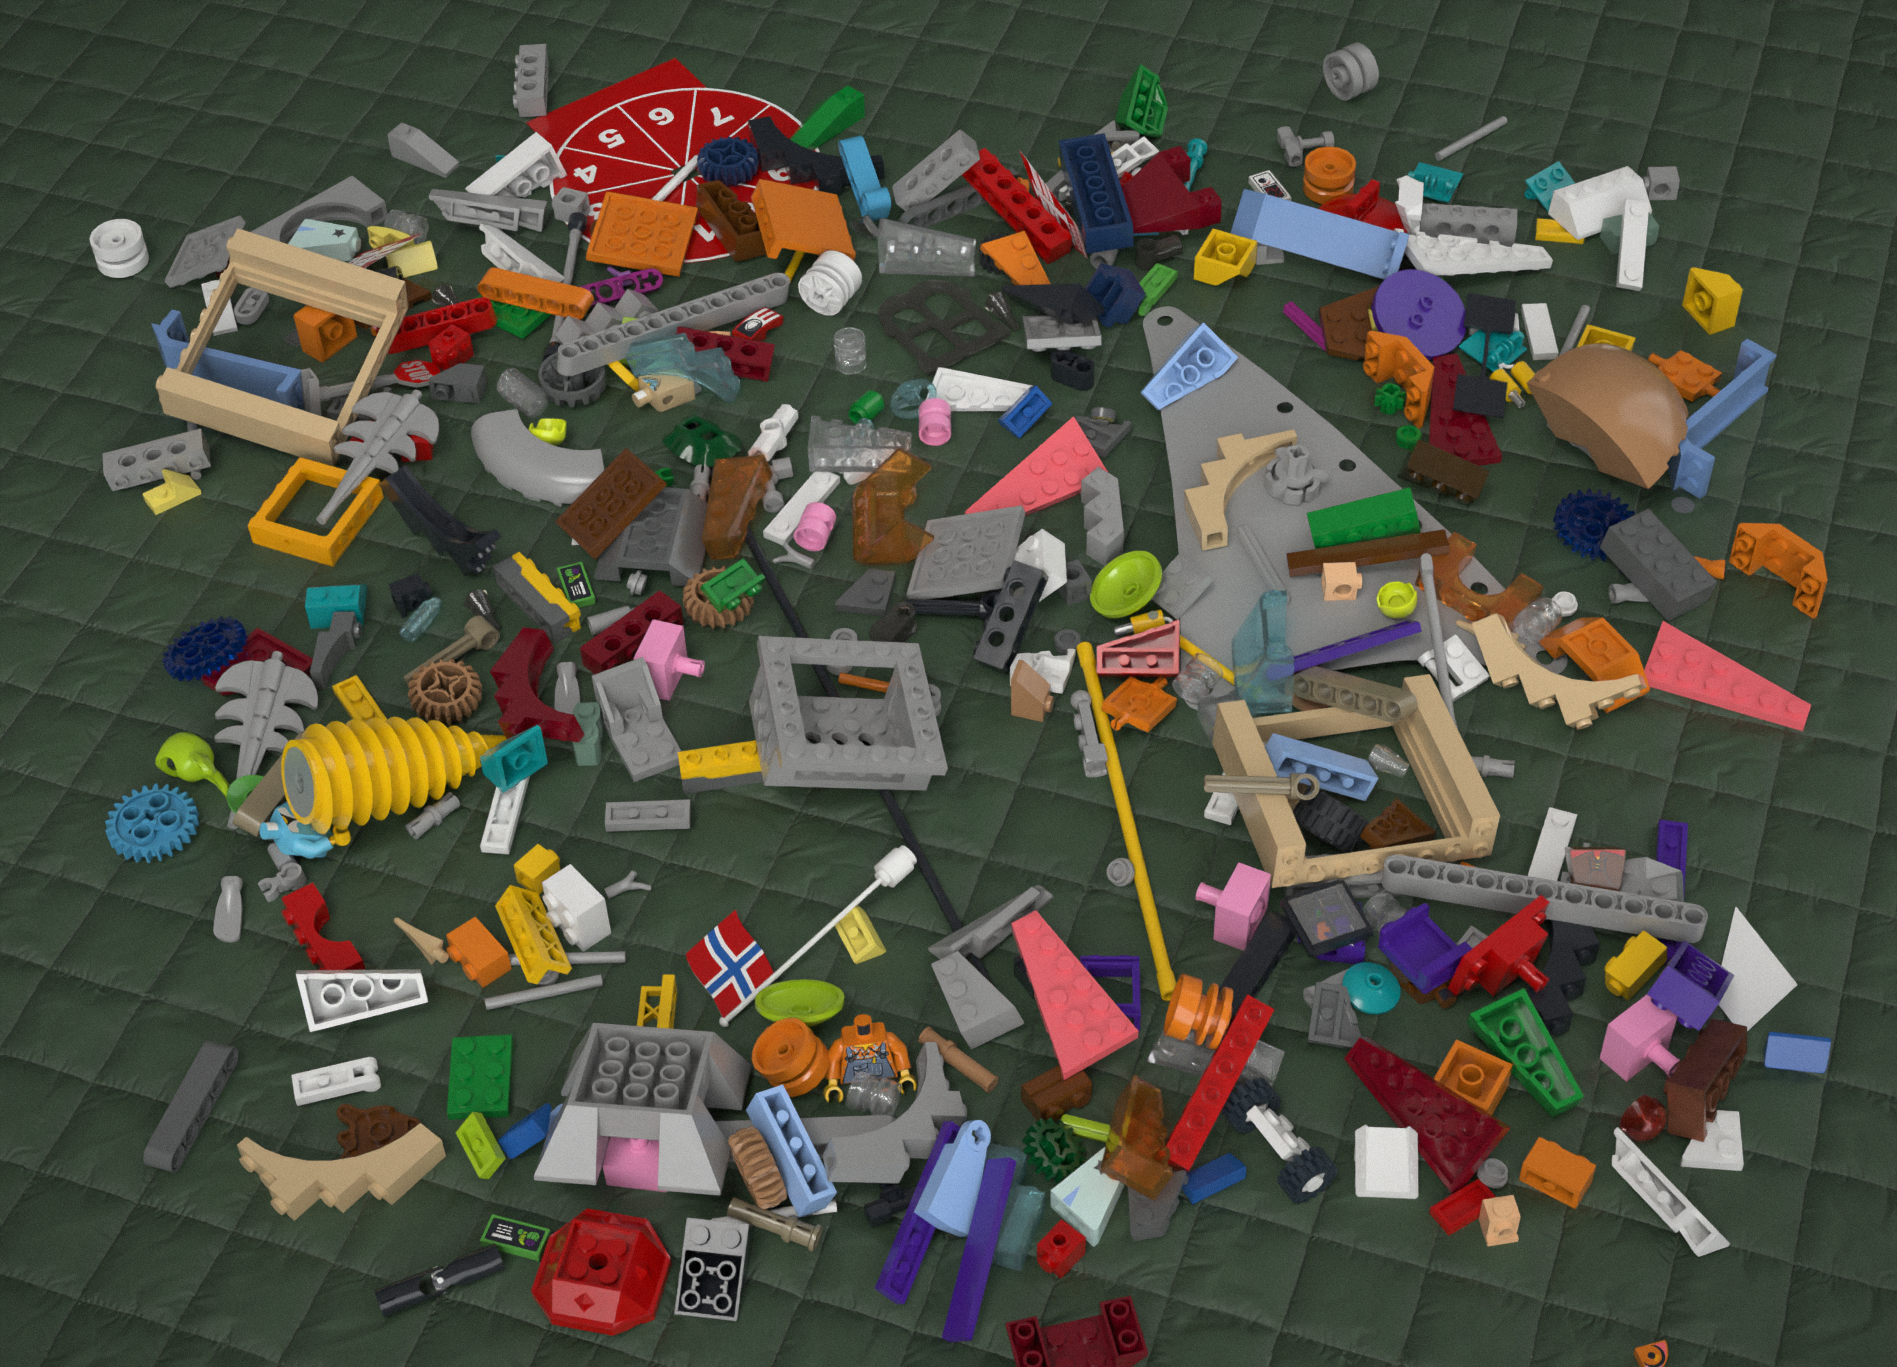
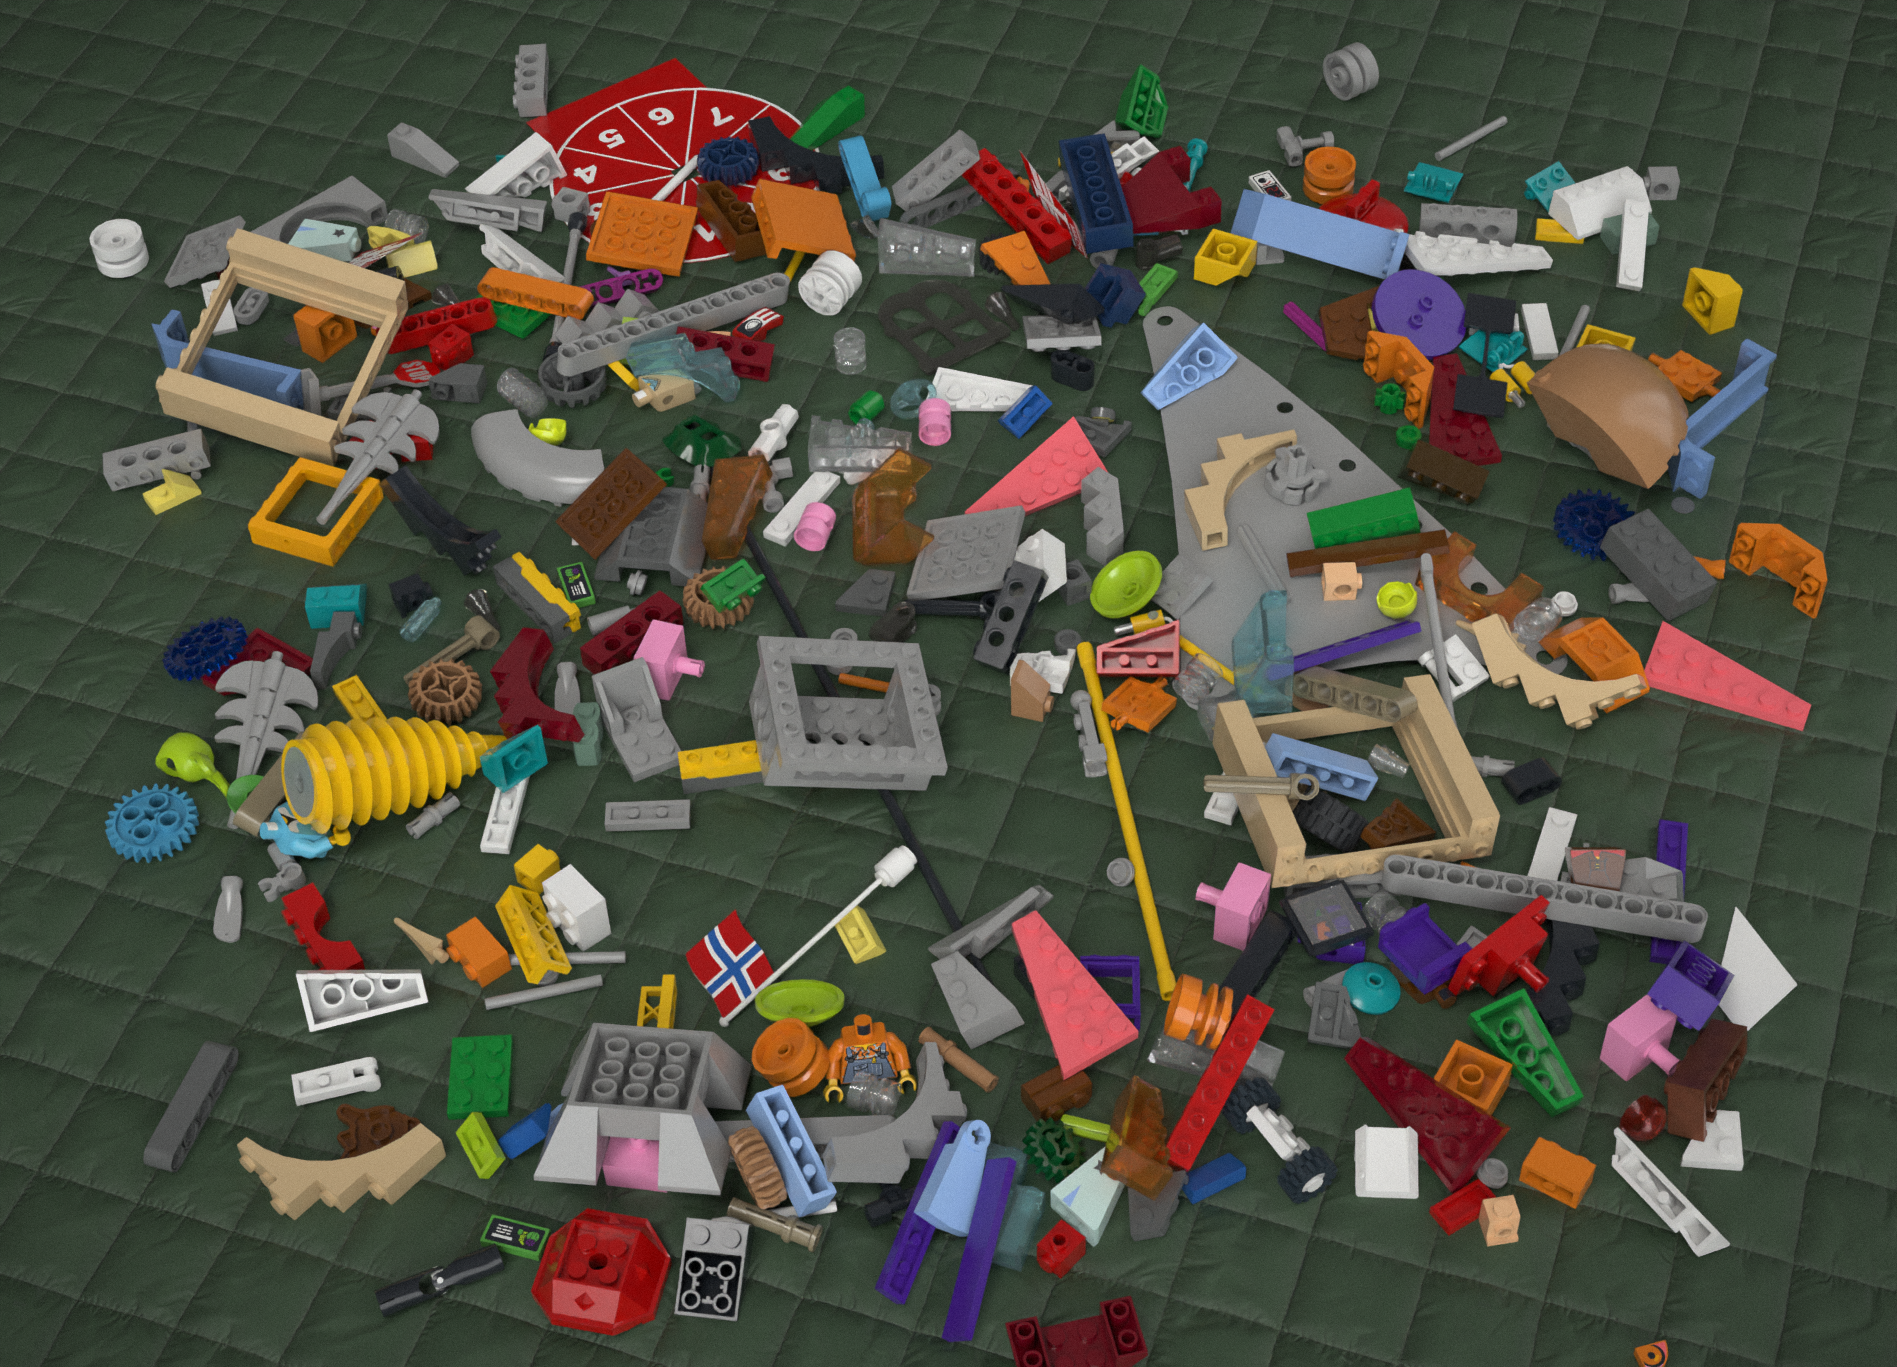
light grey bar [604,871,652,899] -> none
light grey bar [773,542,815,569] -> none
white slope [1395,175,1424,235] -> none
yellow brick [1604,930,1667,1001] -> none
slope [1763,1032,1831,1074] -> none
none -> black beam [1501,757,1562,805]

